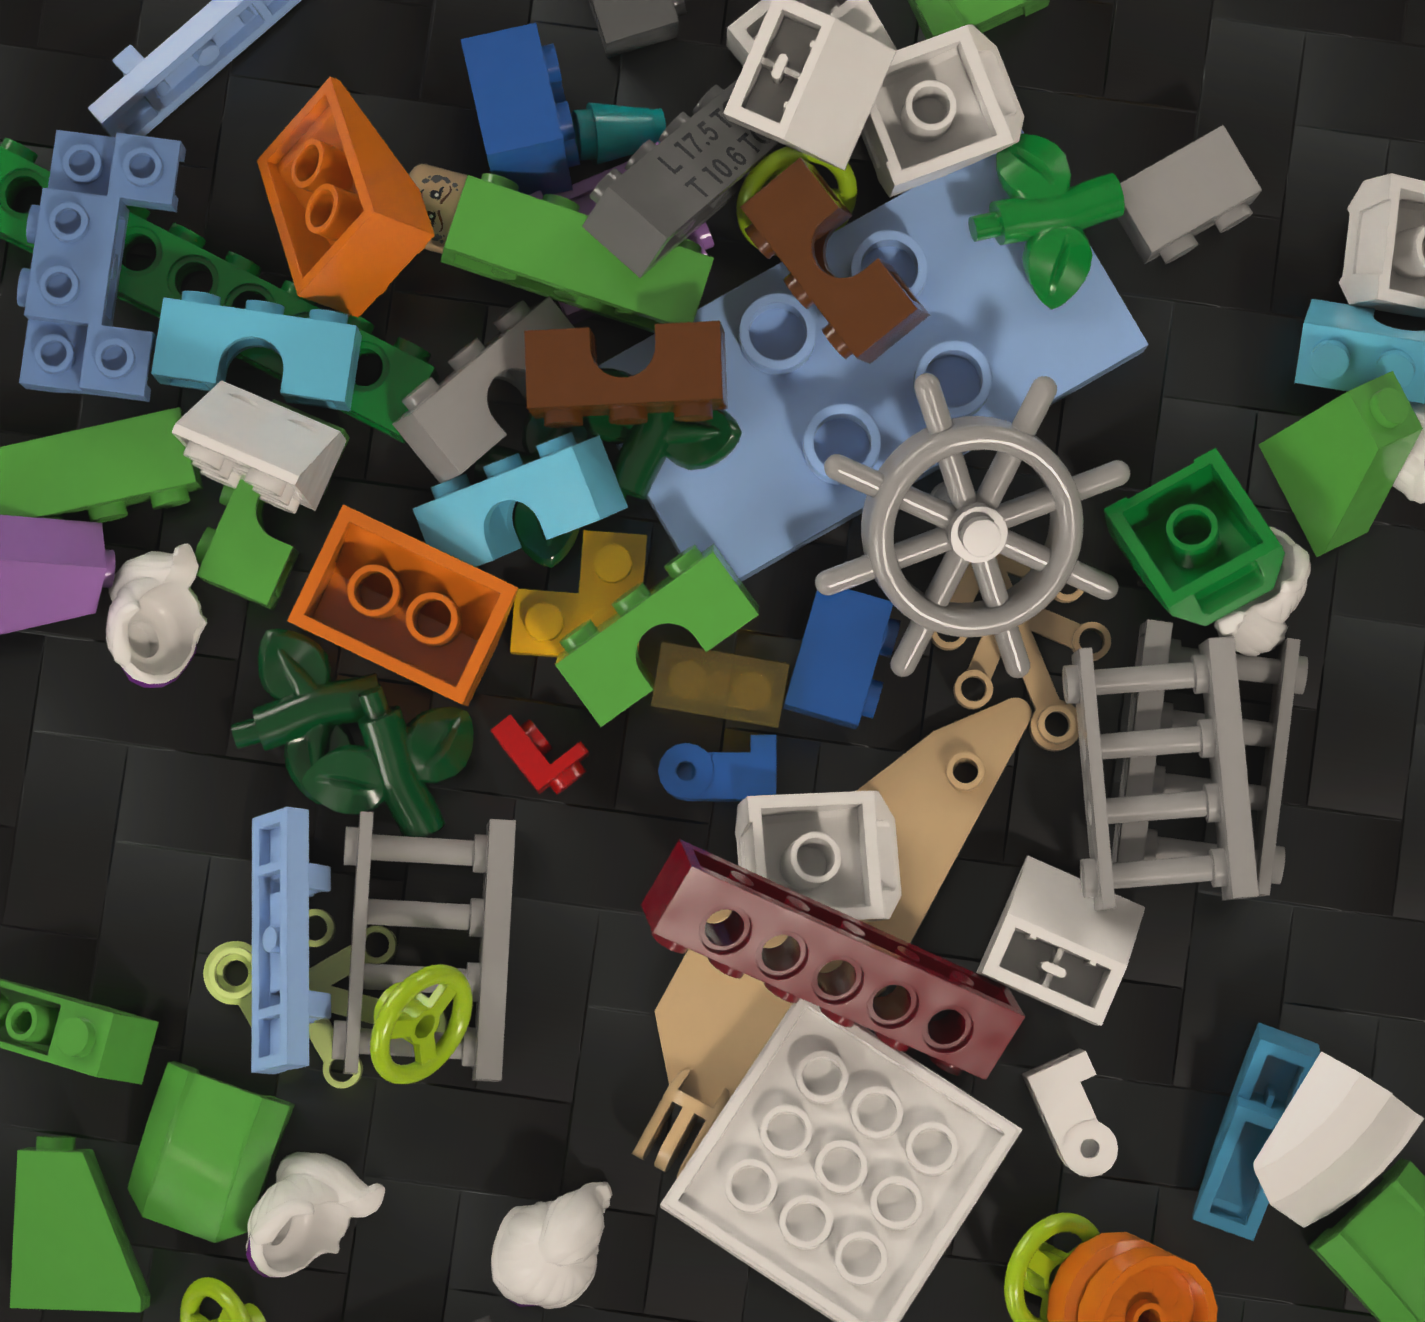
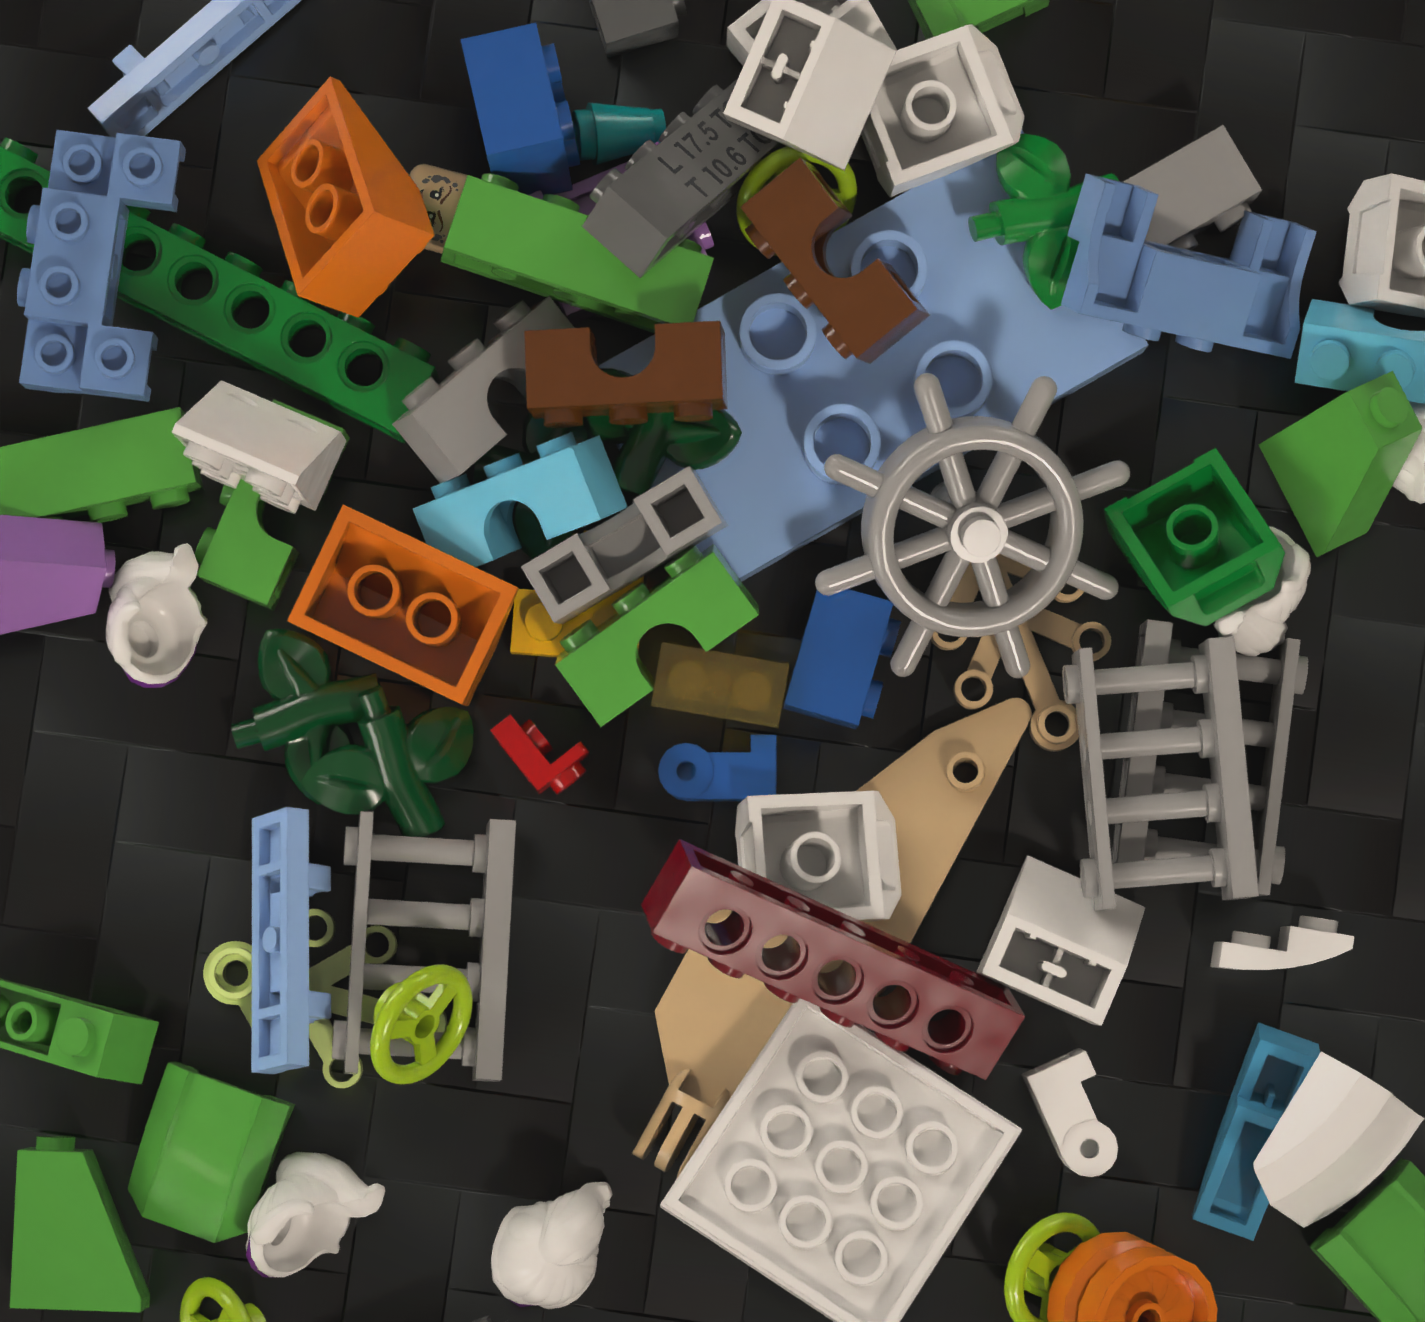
medium azure arch [151,291,362,411] -> none
none -> light grey arch [521,466,728,624]
none -> medium blue bracket [1061,173,1317,359]
none -> white slope [1210,916,1354,970]

